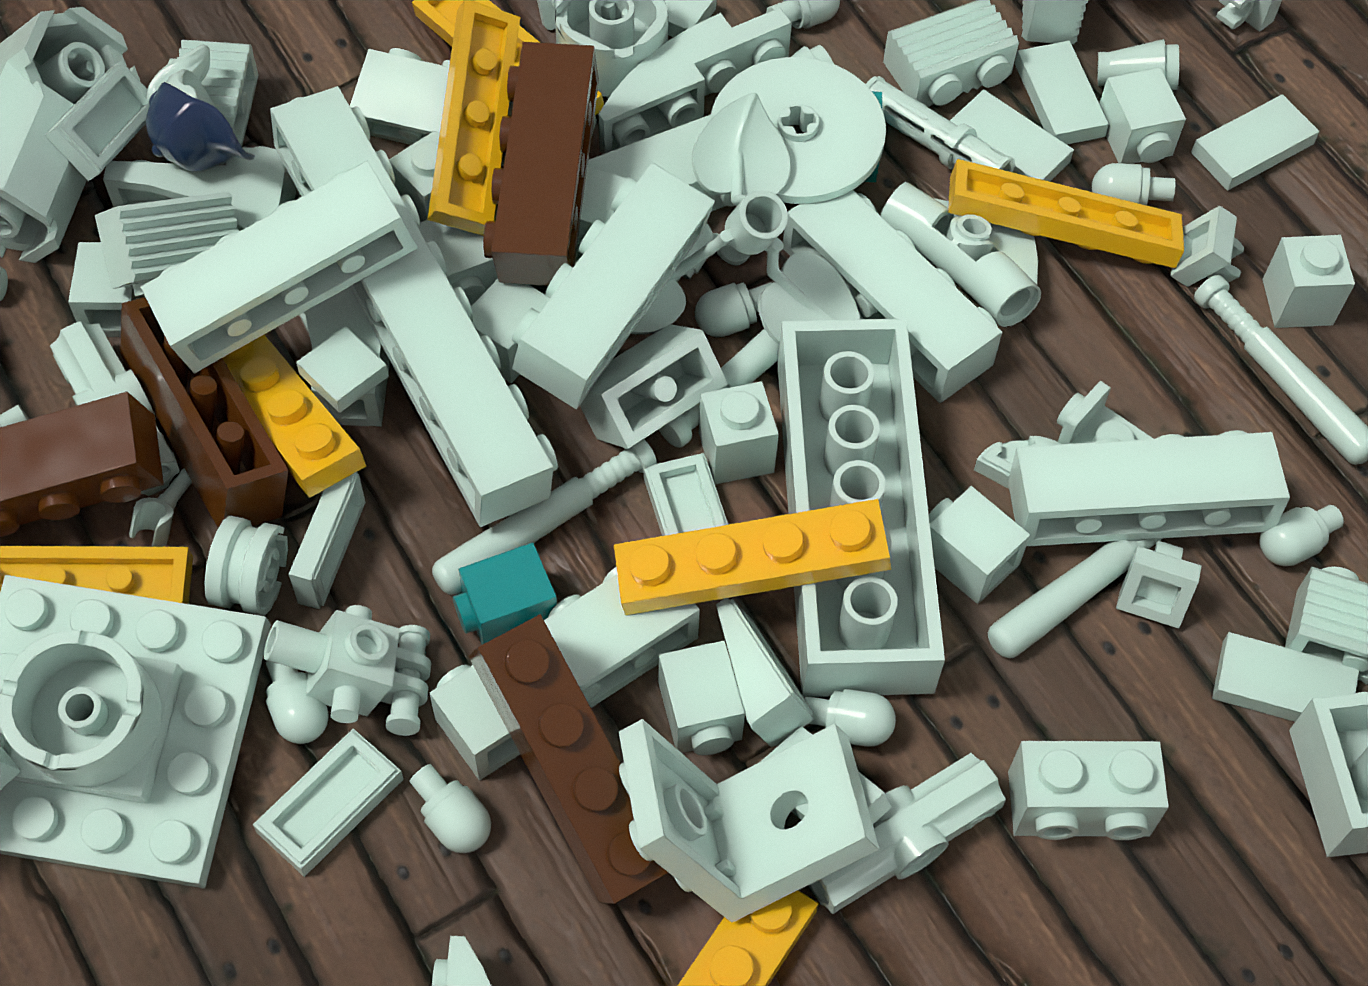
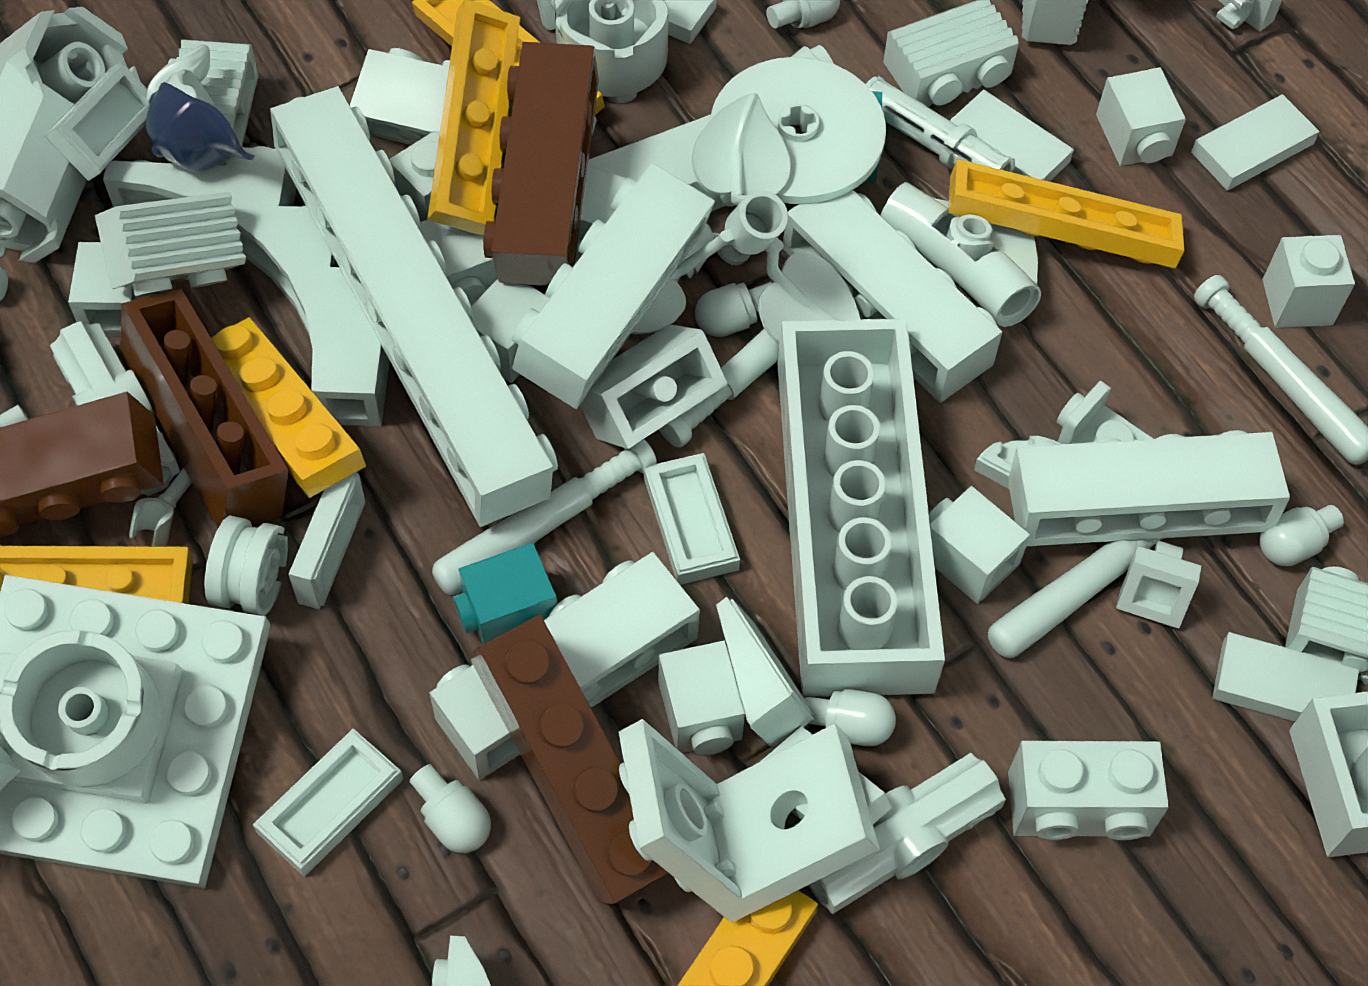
light aqua brick [141,160,418,373] -> none
light aqua piece [264,605,431,736] -> none
light aqua cylinder [266,661,328,744] -> none
light aqua tile [296,326,389,413] -> none
light aqua slope [599,8,792,155] -> none
yellow plate [614,499,891,615] -> none
light aqua brick [699,381,779,485] -> none
light aqua tile [1015,41,1109,144] -> none
light aqua cylinder [1092,163,1175,206] -> none
light aqua cone [1098,39,1179,90] -> none
light aqua tile [1170,206,1244,287] -> none

